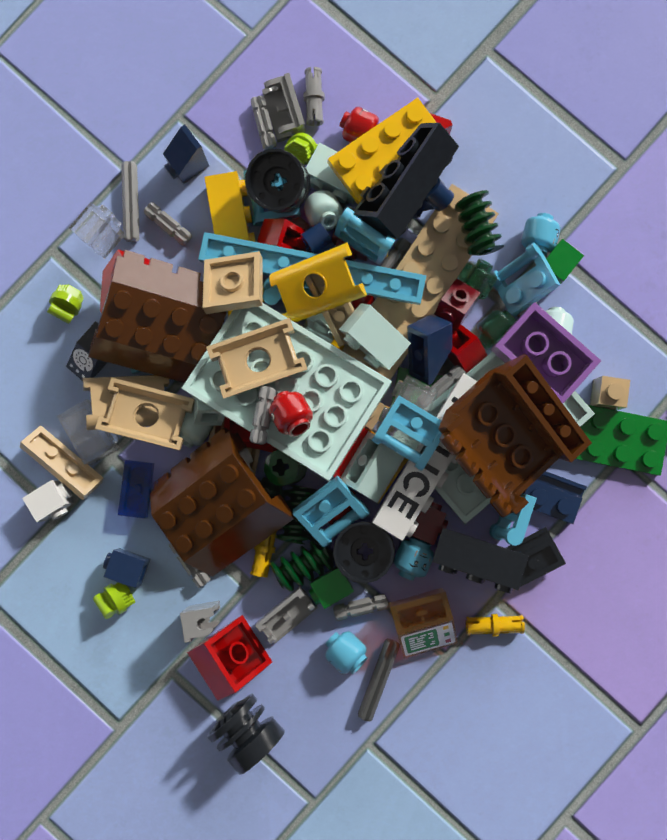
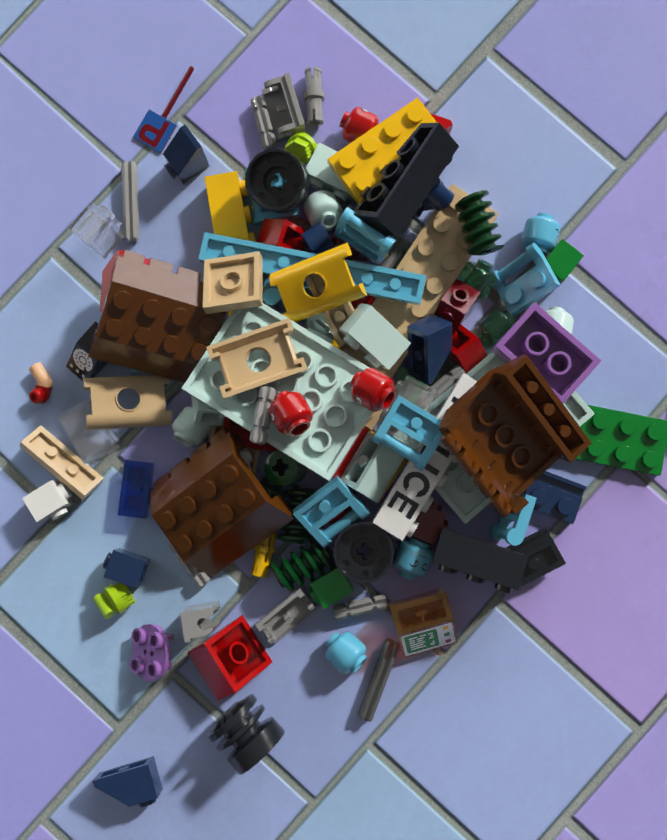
lime piece [47,284,84,324] -> none
tan piece [95,377,194,450] -> none
light grey axle [144,202,192,246] -> none
yellow pin [465,614,525,637] -> none
tan brick [590,376,630,410] -> none
none -> arm [29,362,53,404]
none -> dark blue slope [93,756,163,807]
none -> medium lavender plate [130,624,174,682]
none -> piece [133,66,194,153]
none -> red head [350,367,396,412]

